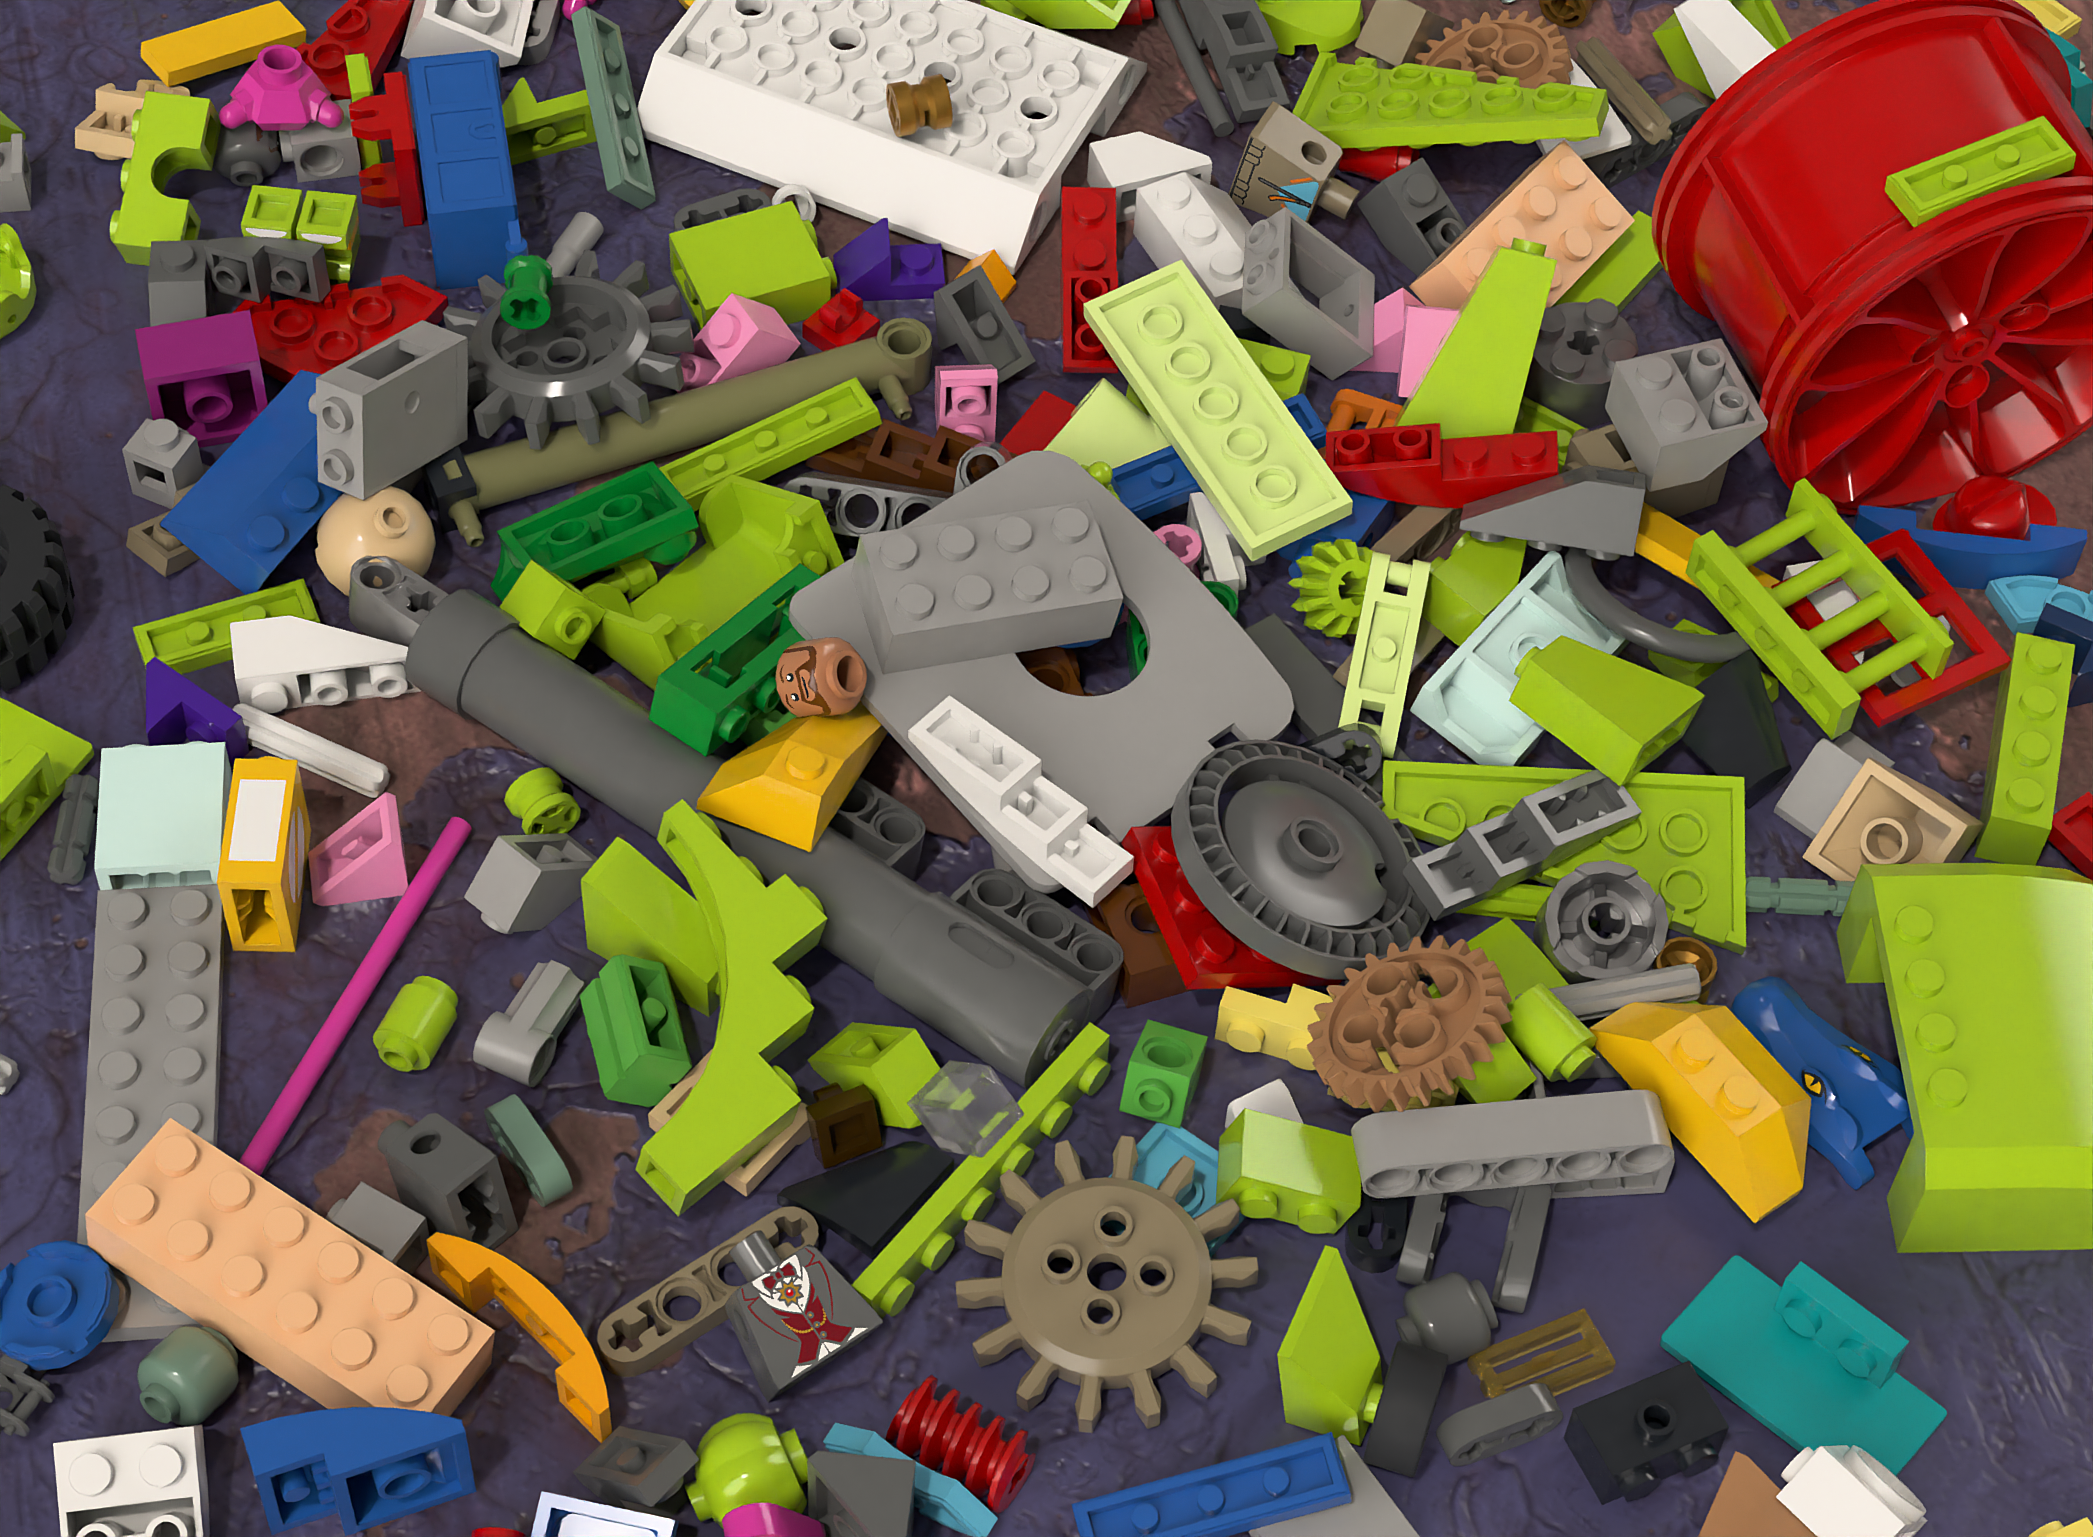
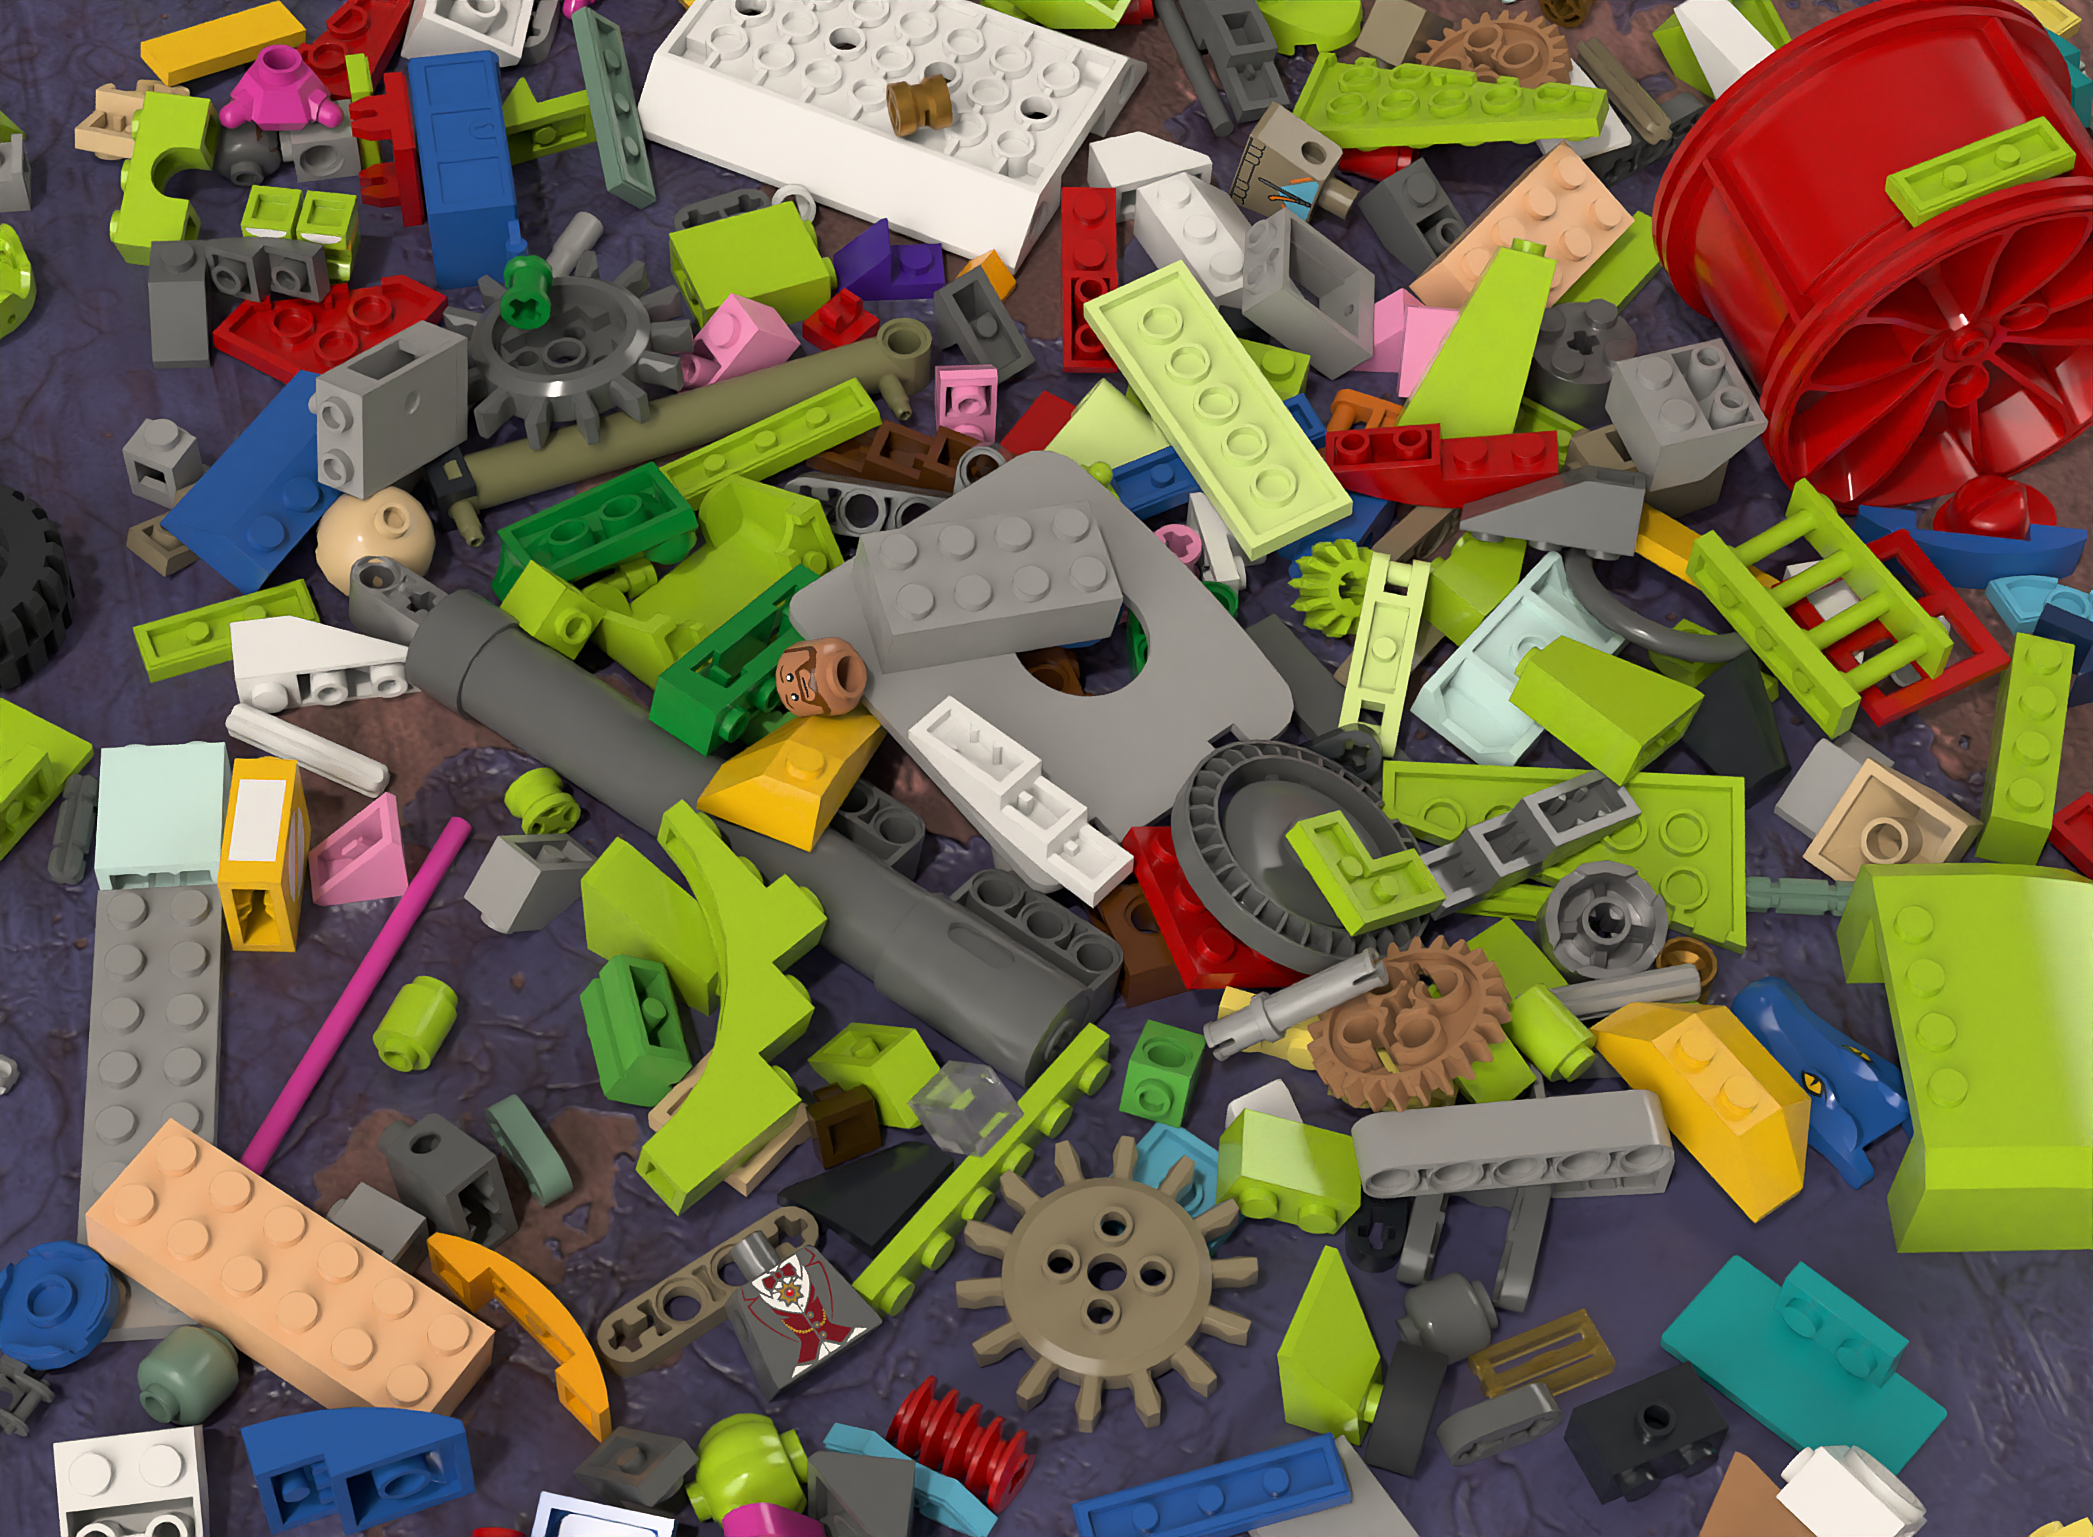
magenta brick [135,310,268,448] -> none
dark purple slope [146,657,250,767] -> none
light grey piece [473,960,585,1087] -> none
none -> light grey pin [1203,947,1389,1061]
none -> lime plate [1285,810,1447,937]

